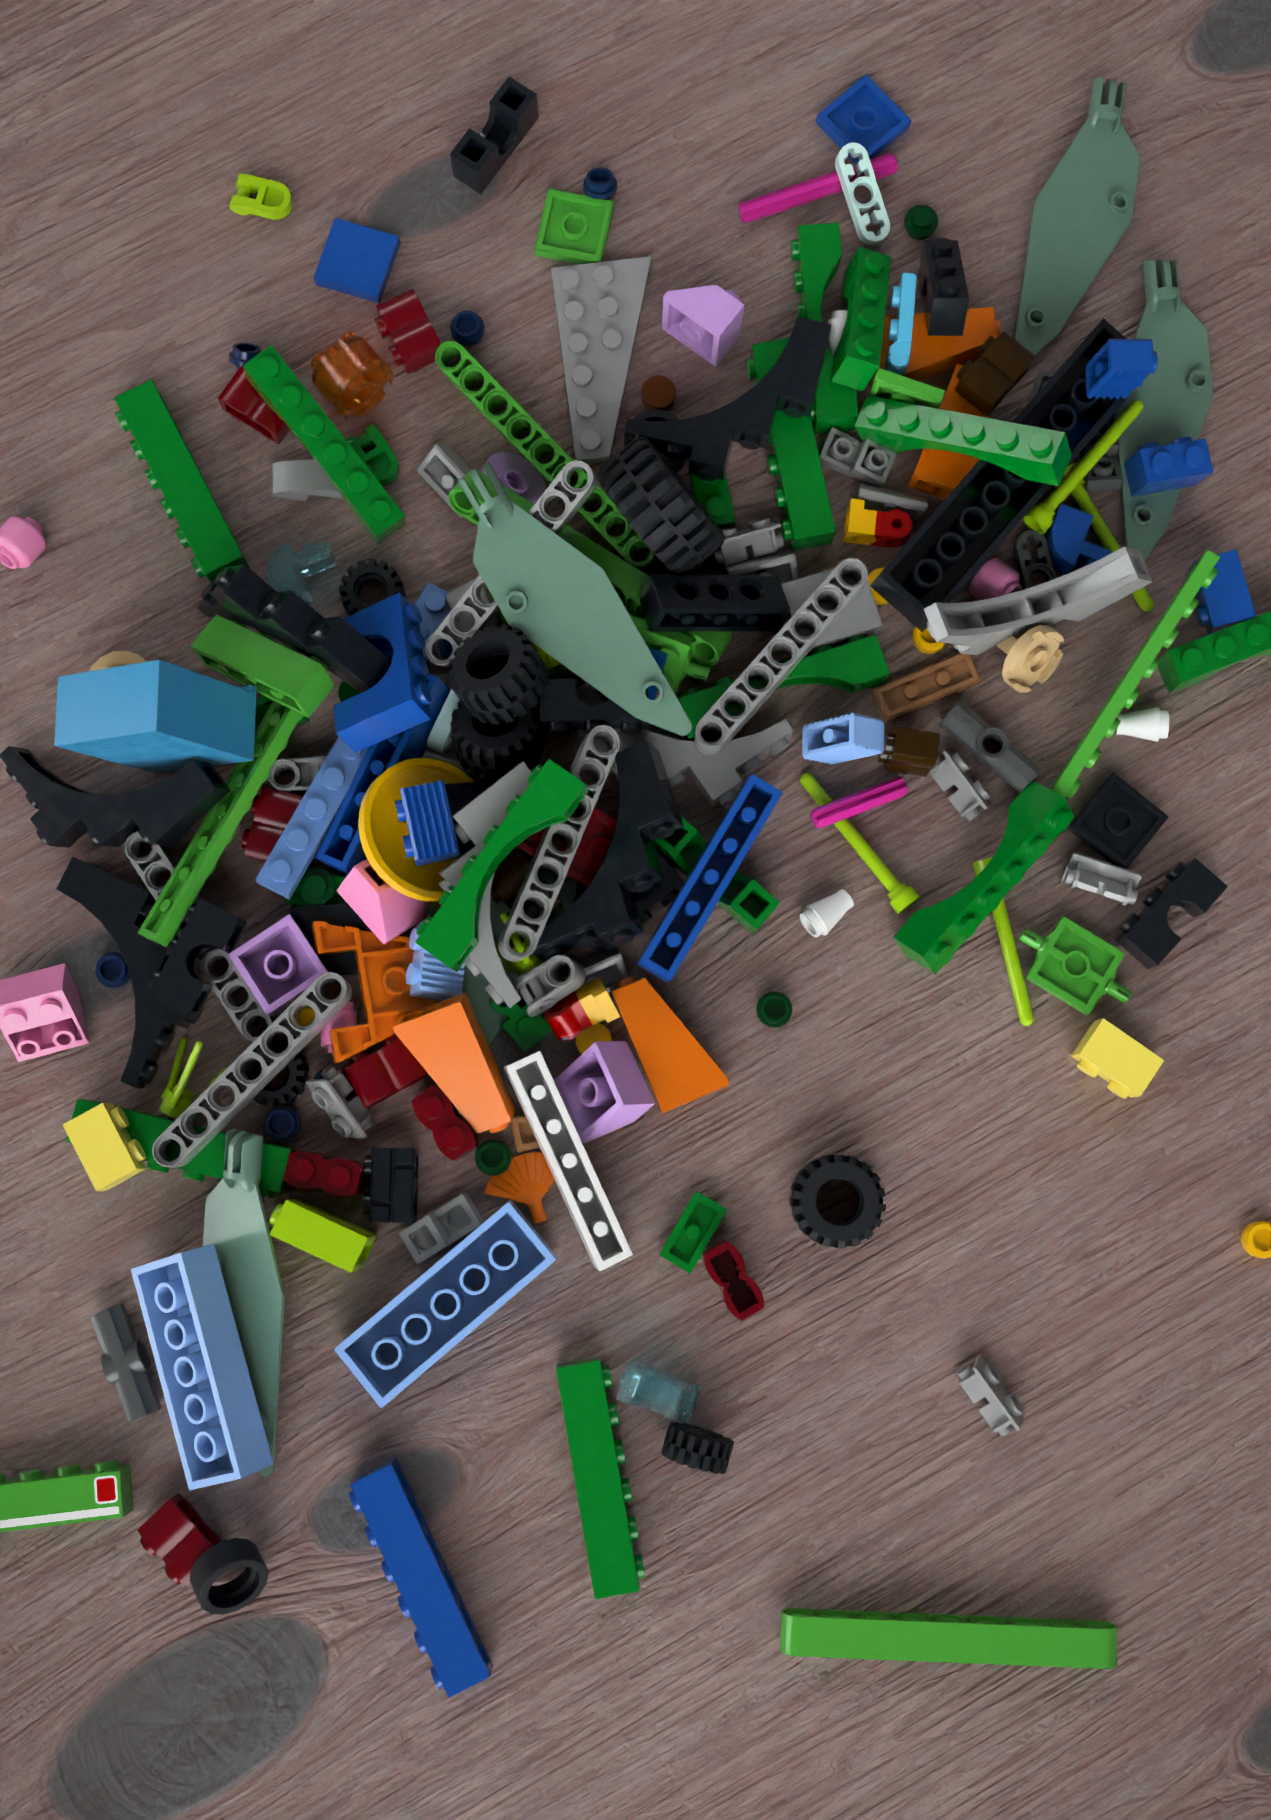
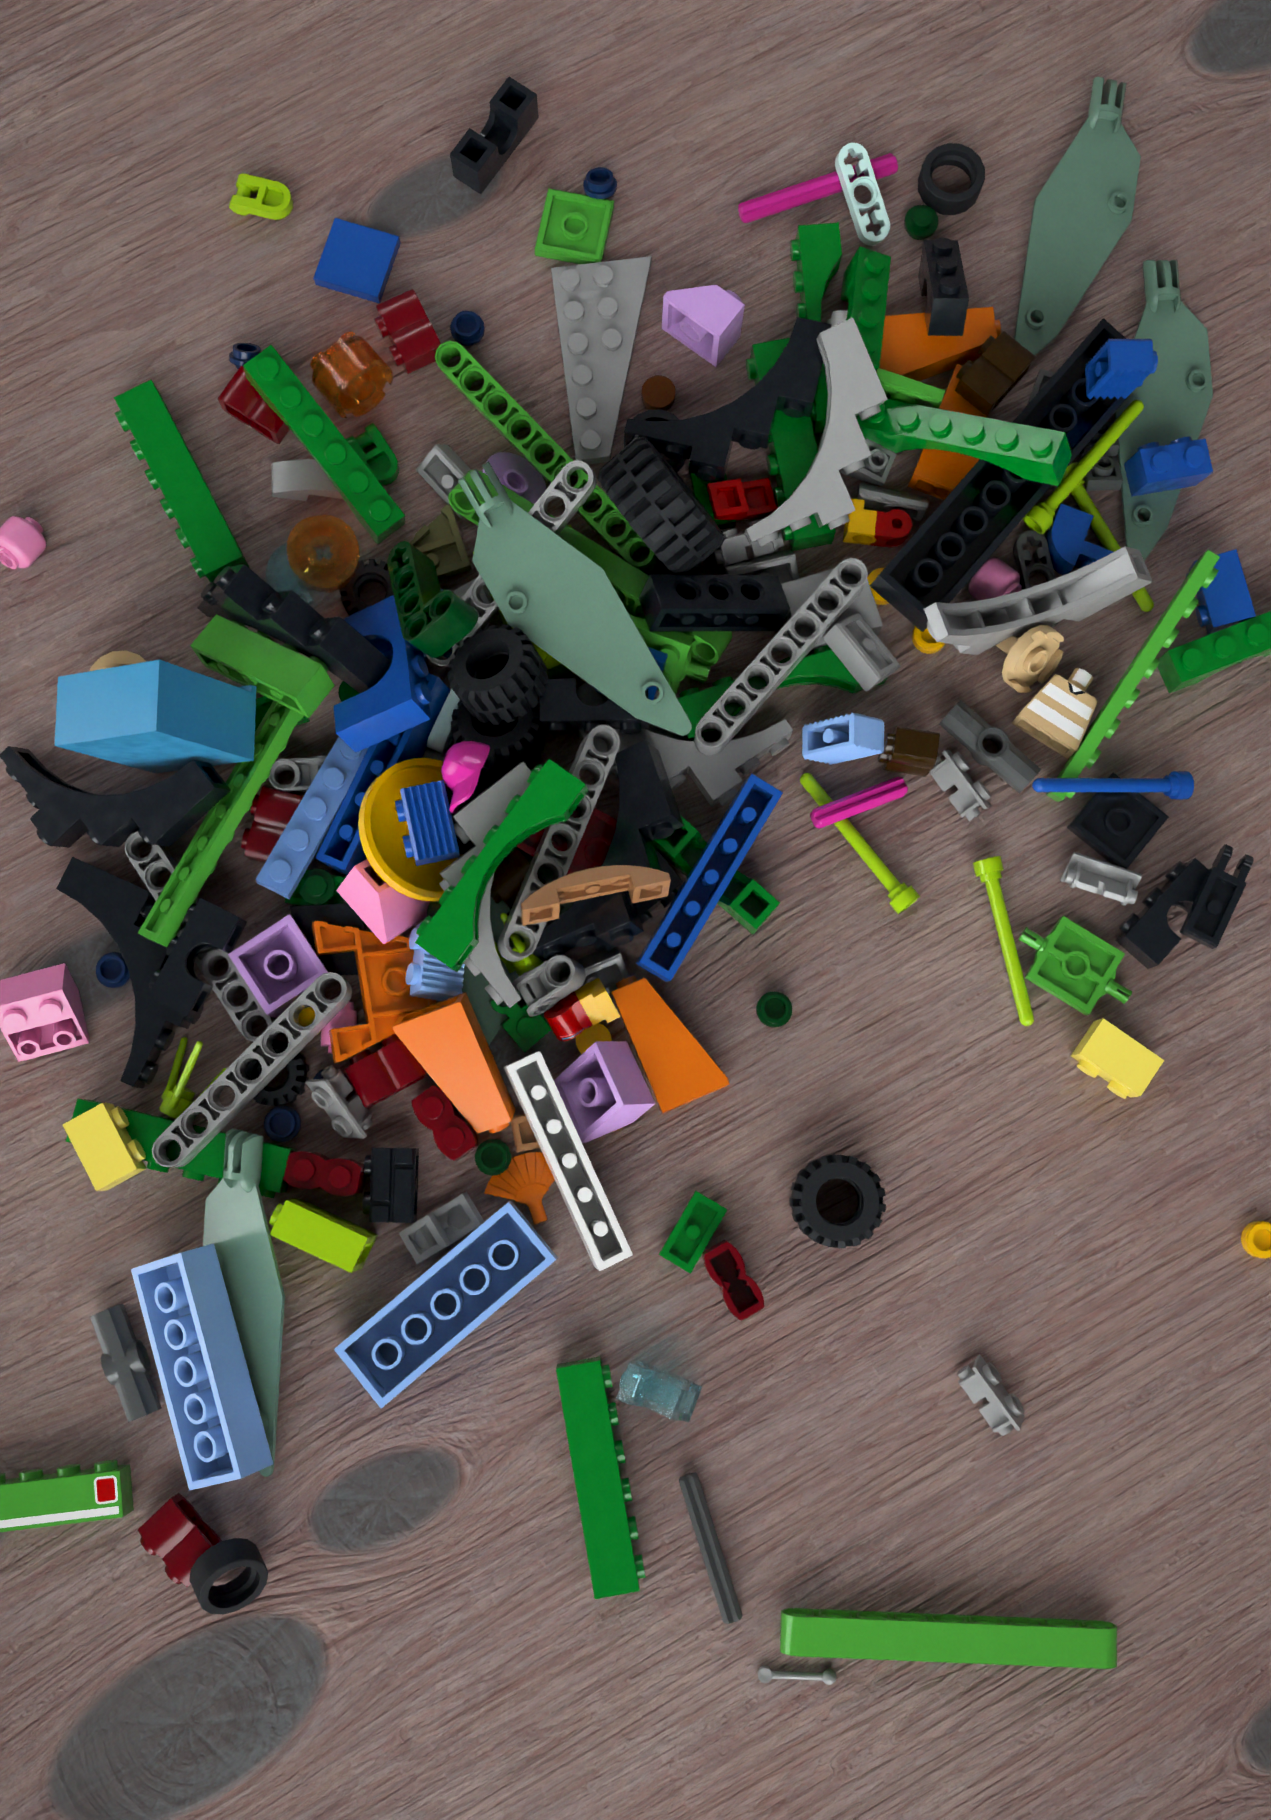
blue brick [349,1458,493,1698] -> none
black tyre [661,1422,734,1474] -> none
white cone [800,889,854,938] -> none
blue tile [816,74,911,164] -> none
medium nougat tile [871,653,982,723] -> none
medium azure hinge [885,273,917,376] -> none
green arch [893,780,1074,975] -> none
white cone [1116,707,1169,742] -> none
none -> clear orange brick [287,515,360,593]
none -> dark green beam [387,541,478,658]
none -> olive wing [409,504,472,580]
none -> dark pink cap [441,741,490,814]
none -> medium nougat slope [521,865,671,926]
none -> dark grey axle [679,1472,742,1624]
none -> red slope [706,478,777,520]
none -> light grey arch [744,318,887,547]
none -> light grey hinge [757,1665,837,1685]
none -> light grey slope [824,612,901,691]
none -> black tyre [918,143,985,215]
none -> tan torso [1012,668,1097,759]
none -> blue piece [1032,771,1194,800]
none -> black hinge [1179,844,1254,949]

